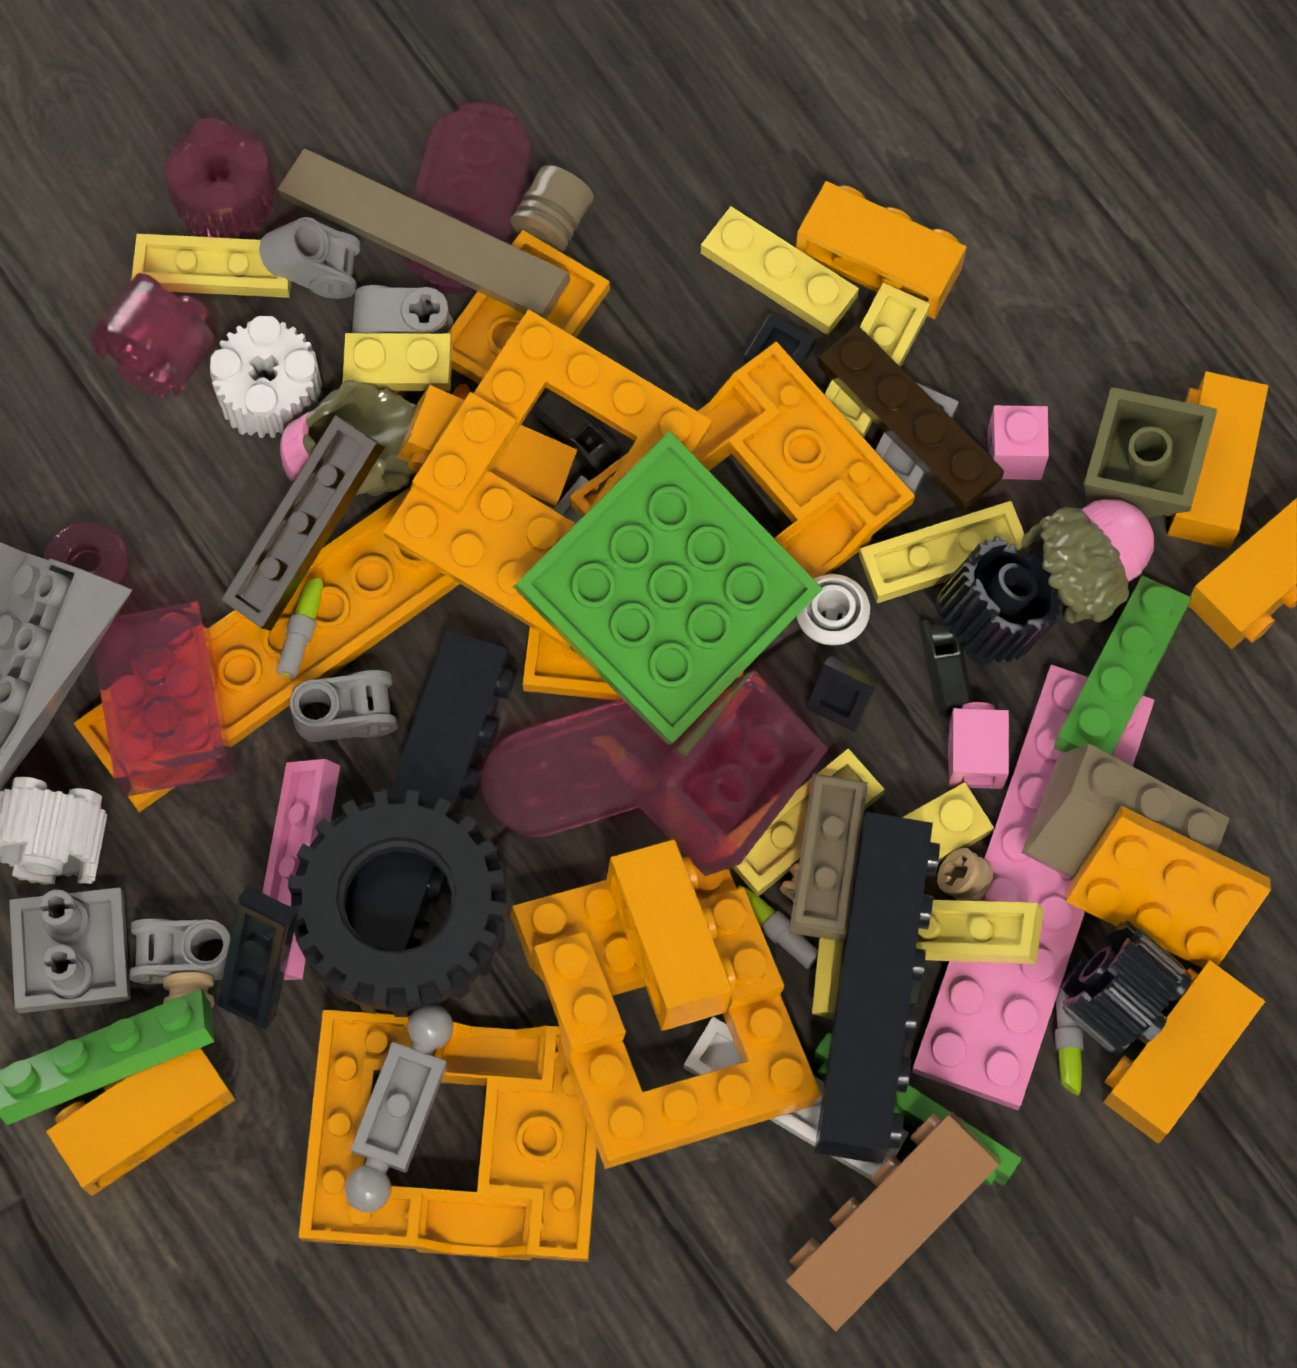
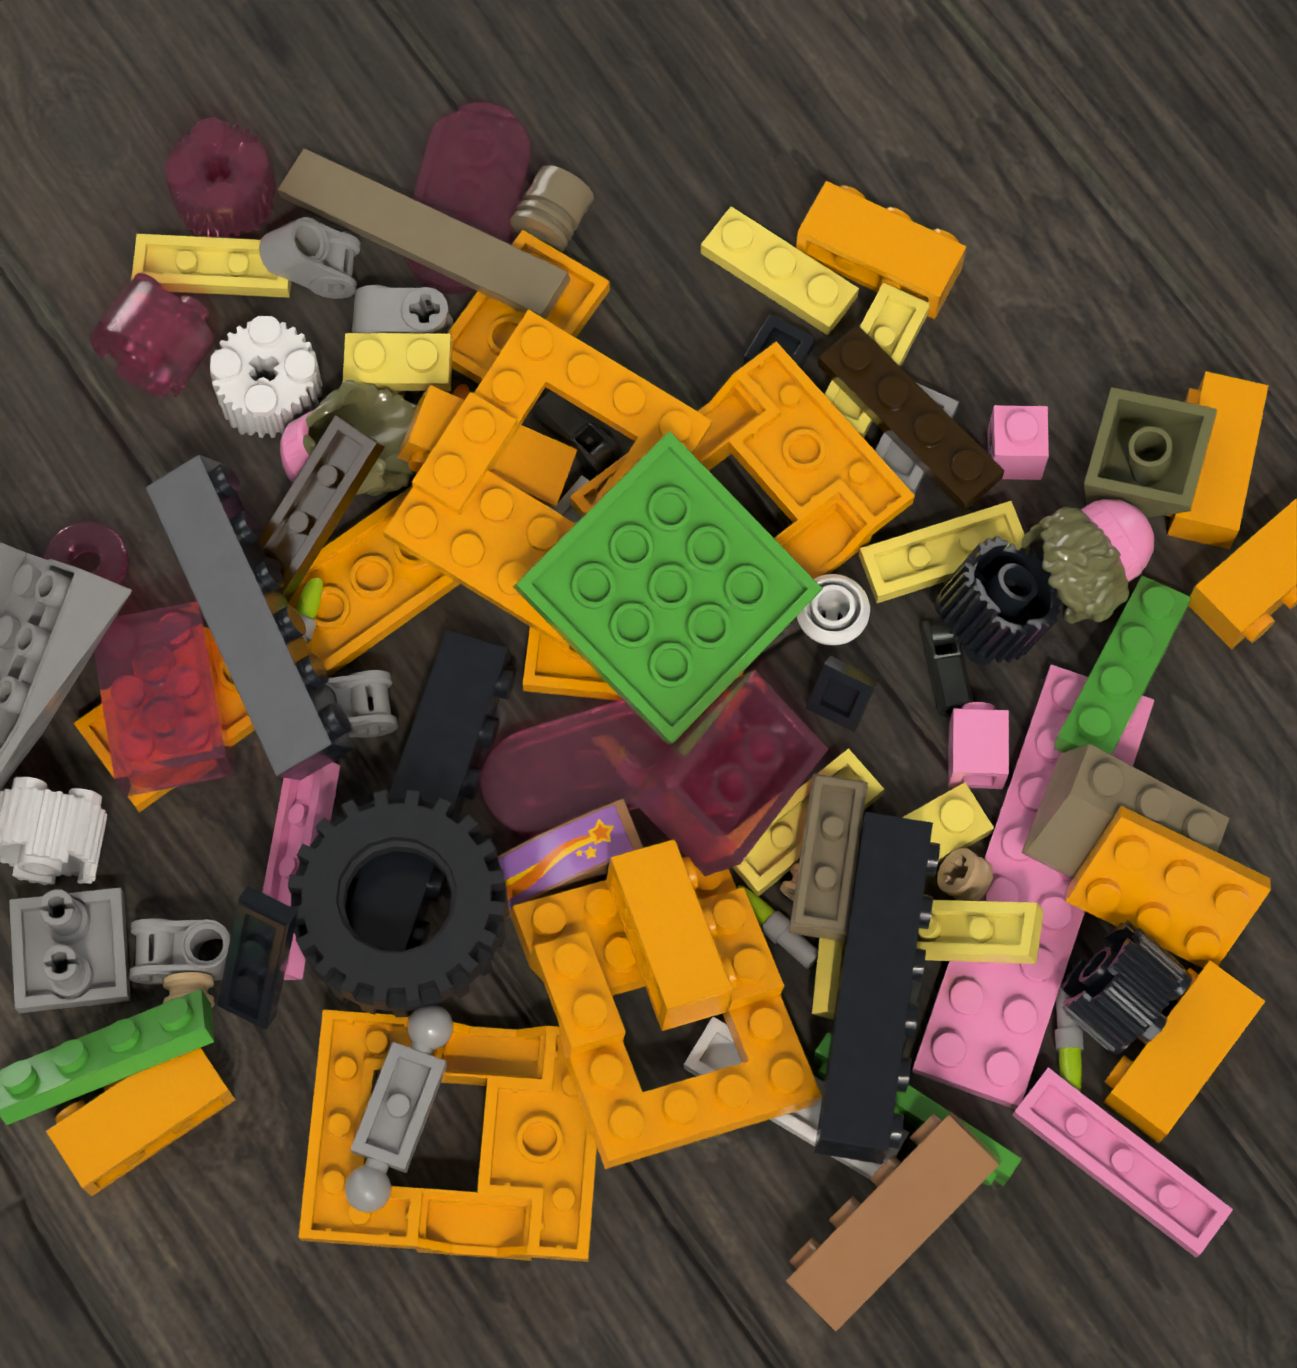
none -> brick [146,455,355,780]
none -> slope [498,799,643,919]
none -> bright pink plate [1012,1068,1233,1258]

